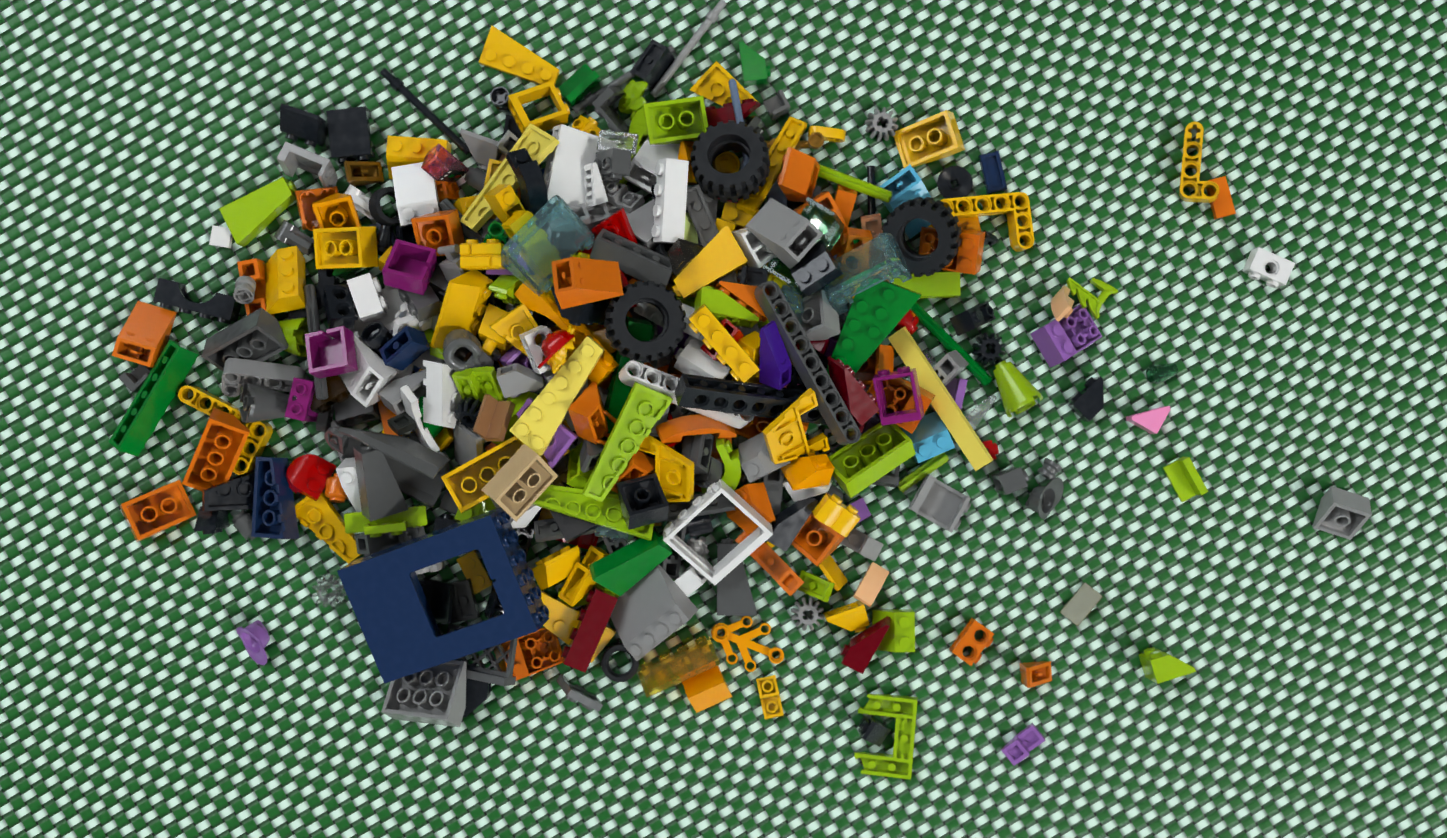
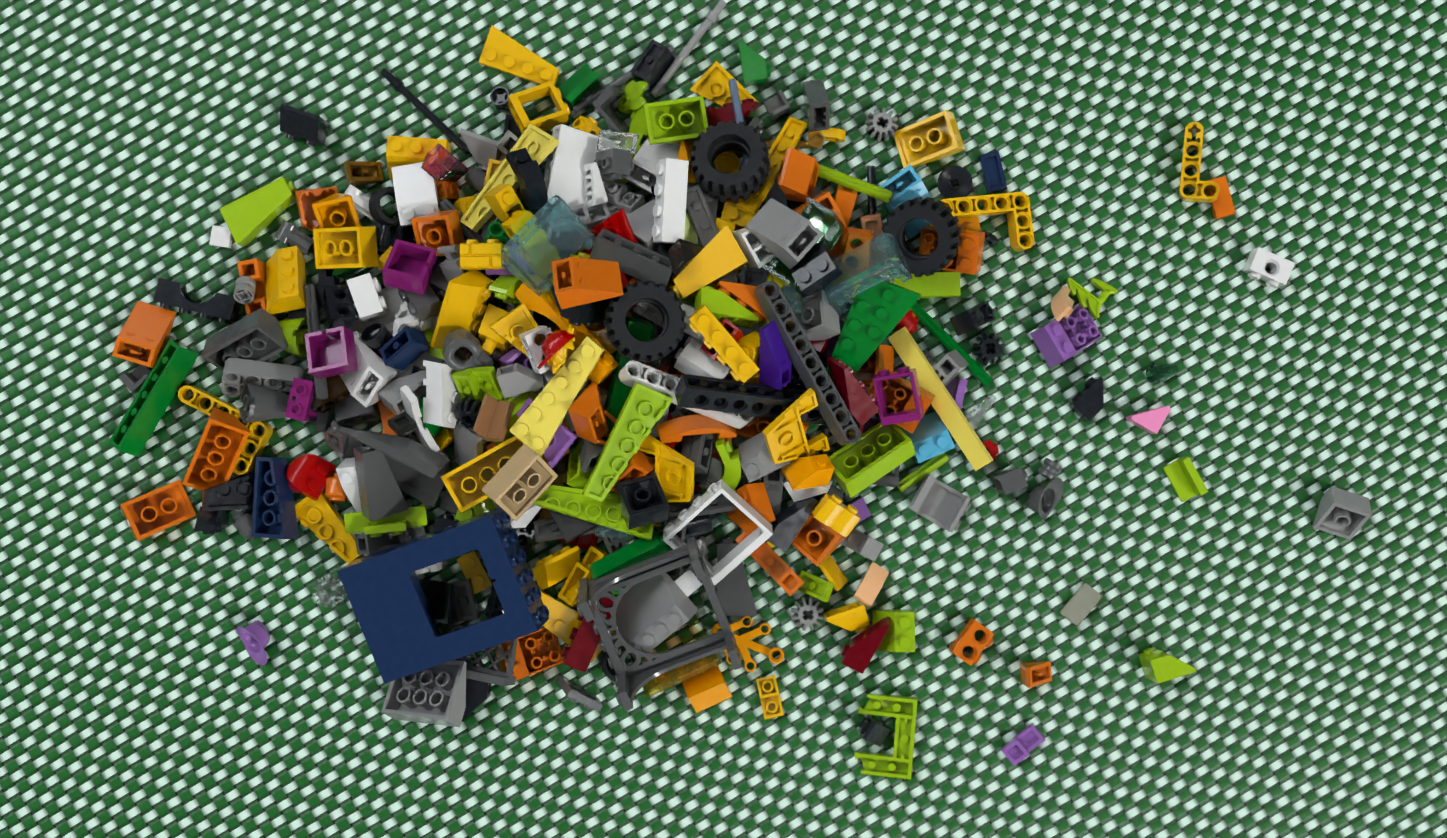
light grey panel [276,141,338,188] -> none
black panel [326,106,375,164] -> none
lime cone [993,360,1043,417] -> none
none -> dark grey arch [577,537,742,711]
none -> dark grey slope [803,79,830,132]

